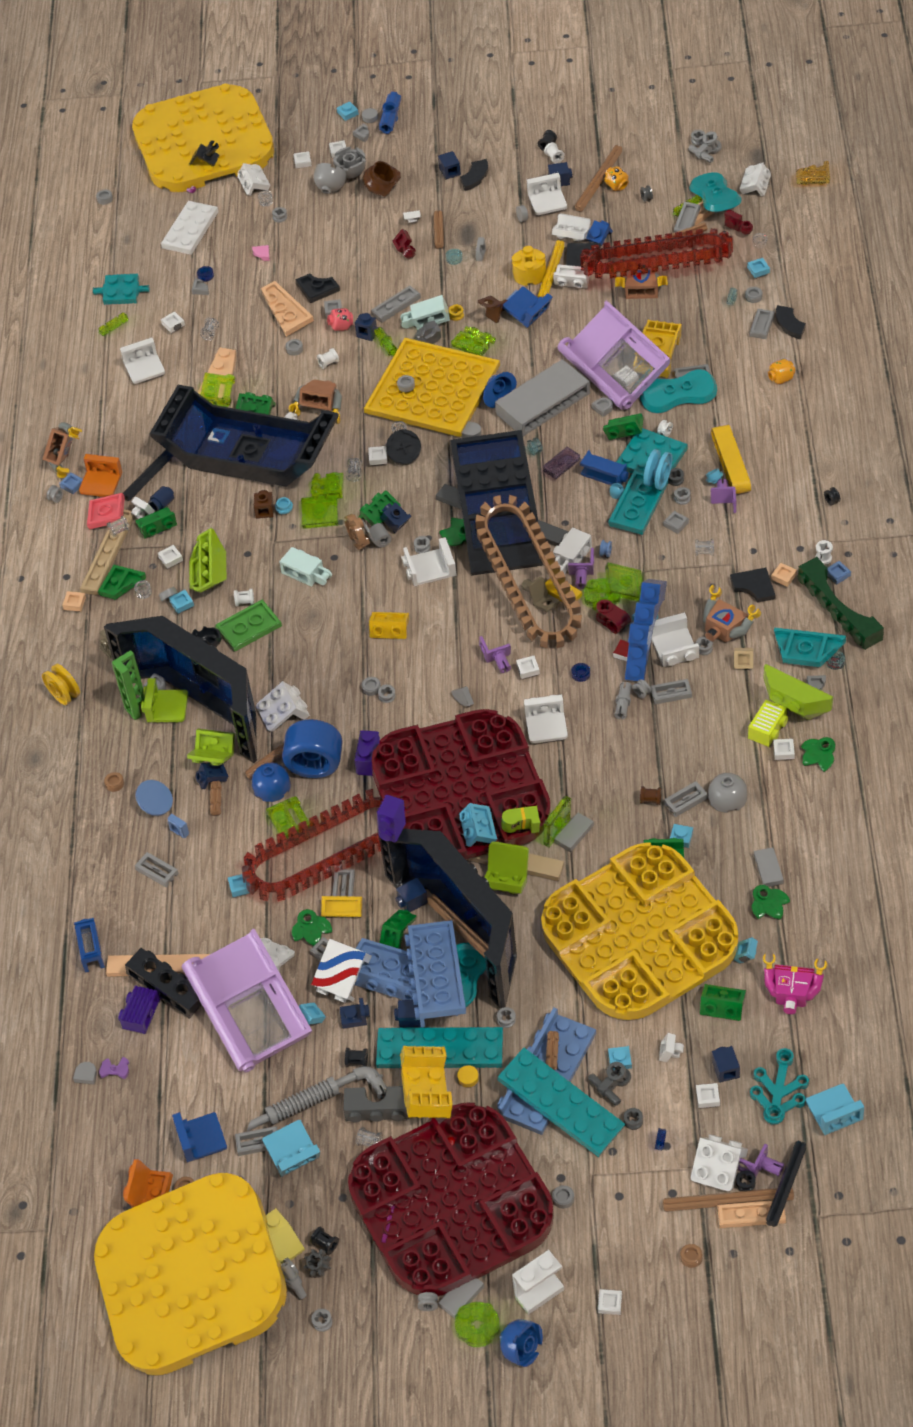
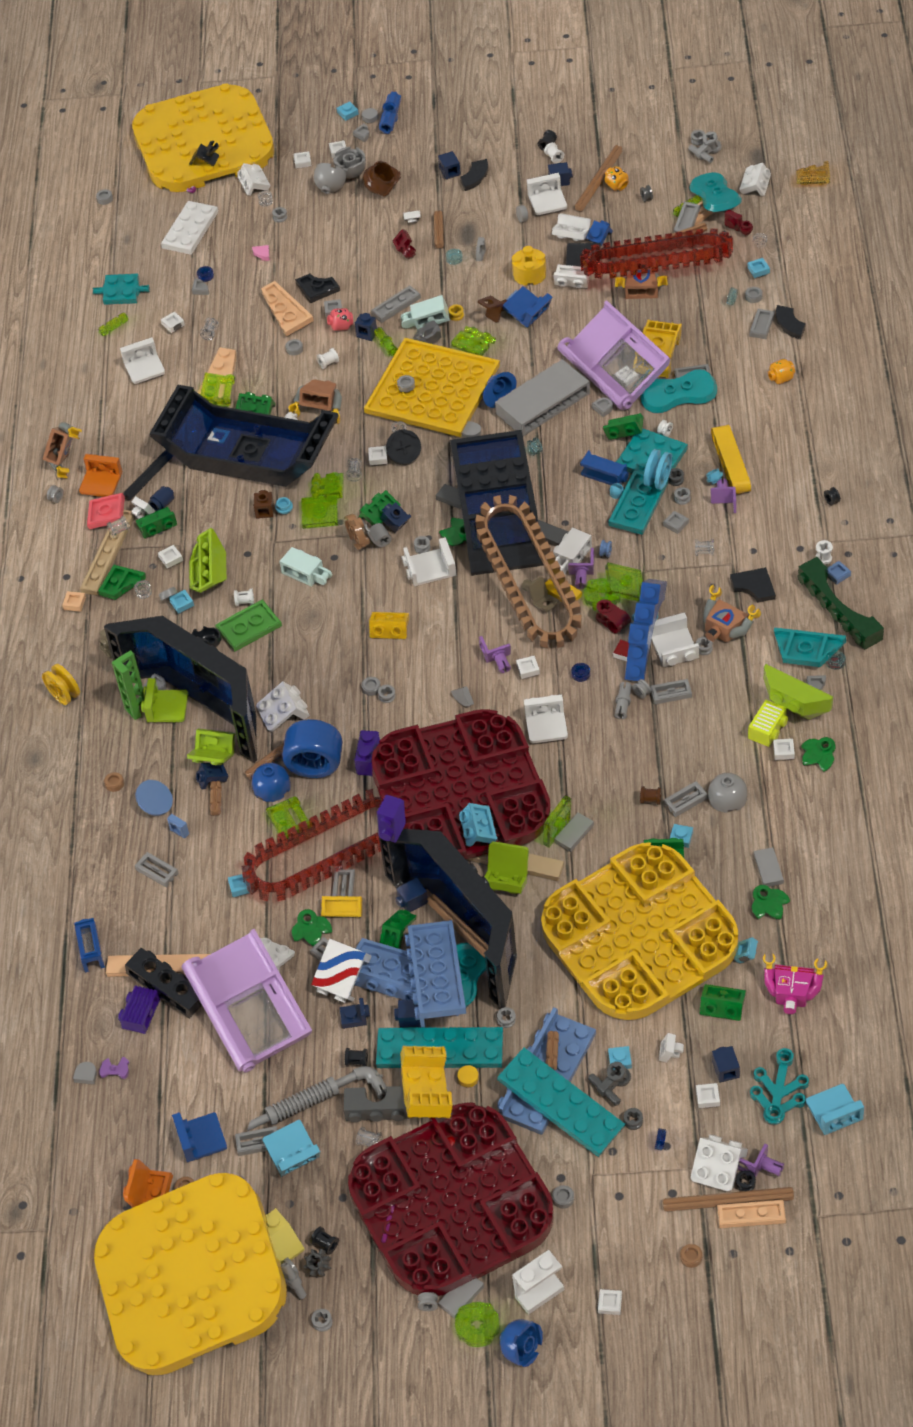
medium blue tile [59,472,83,494] -> none
medium azure plate [299,1003,326,1024] -> none
lime leg [501,806,540,833] -> none
yellow axle [537,240,565,298] -> none
plate [542,447,580,480] -> none
tan tile [734,648,753,669] -> none
black axle [766,1140,806,1227] -> none
light nougat plate [771,563,797,587] -> none

